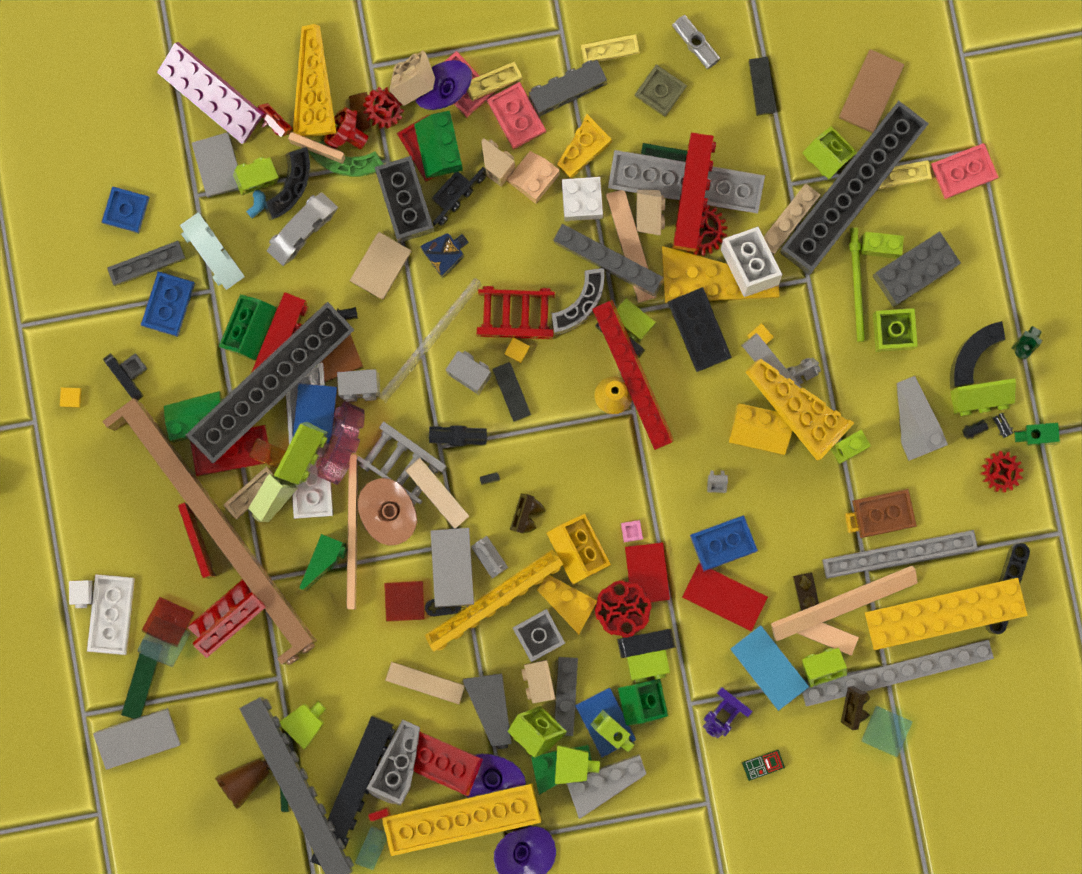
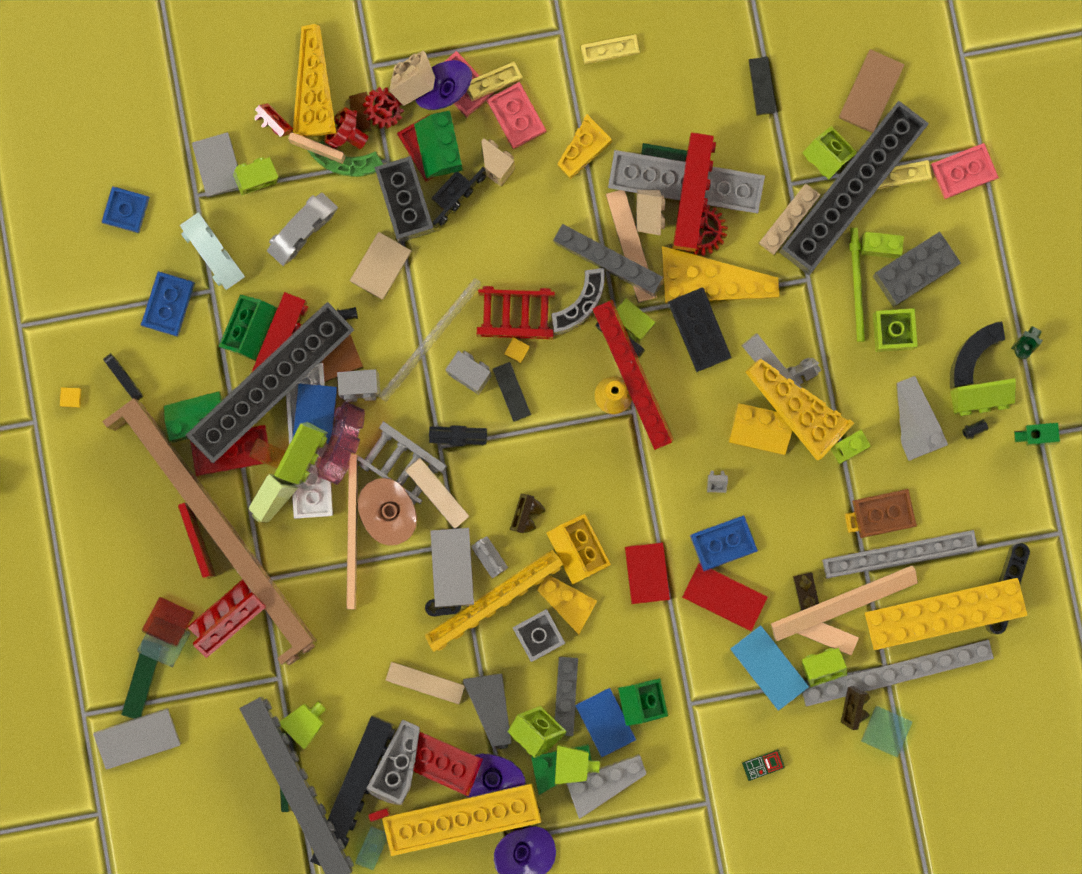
white brick [69,581,93,608] -> none
white tile [87,574,135,655] -> none
dark grey plate [107,241,186,286] -> none
dark grey tile [120,353,147,380] -> none
plate [157,42,264,144] -> none
reddish brown cone [215,758,270,809] -> none
tan plate [224,466,273,519] -> none
dark azure arm [246,190,266,218] -> none
black brick [263,147,310,221] -> none
green slope [299,534,348,590] -> none
clear red tile [384,581,425,622] -> none
dark blue torso [420,233,469,279] -> none
pearl dark grey tile [480,472,500,485] -> none
light nougat slope [506,151,560,204] -> none
tan slope [521,660,555,703] -> none
dark grey brick [529,60,607,117] -> none
white brick [562,177,603,221] -> none
lime torso [590,710,635,752] -> none
red connector [595,580,652,638] -> none
black beam [617,628,676,658] -> none
bright pink tile [621,520,643,542] -> none
lime brick [627,650,670,683] -> none
olive tile [634,64,687,117] -> none
light grey piece [672,15,720,70] -> none
dark purple tile [703,687,753,738] -> none
white brick [721,227,782,297] -> none
yellow tile [747,323,774,344] -> none
red gear [980,451,1024,493] -> none
black pin [992,413,1014,438] -> none

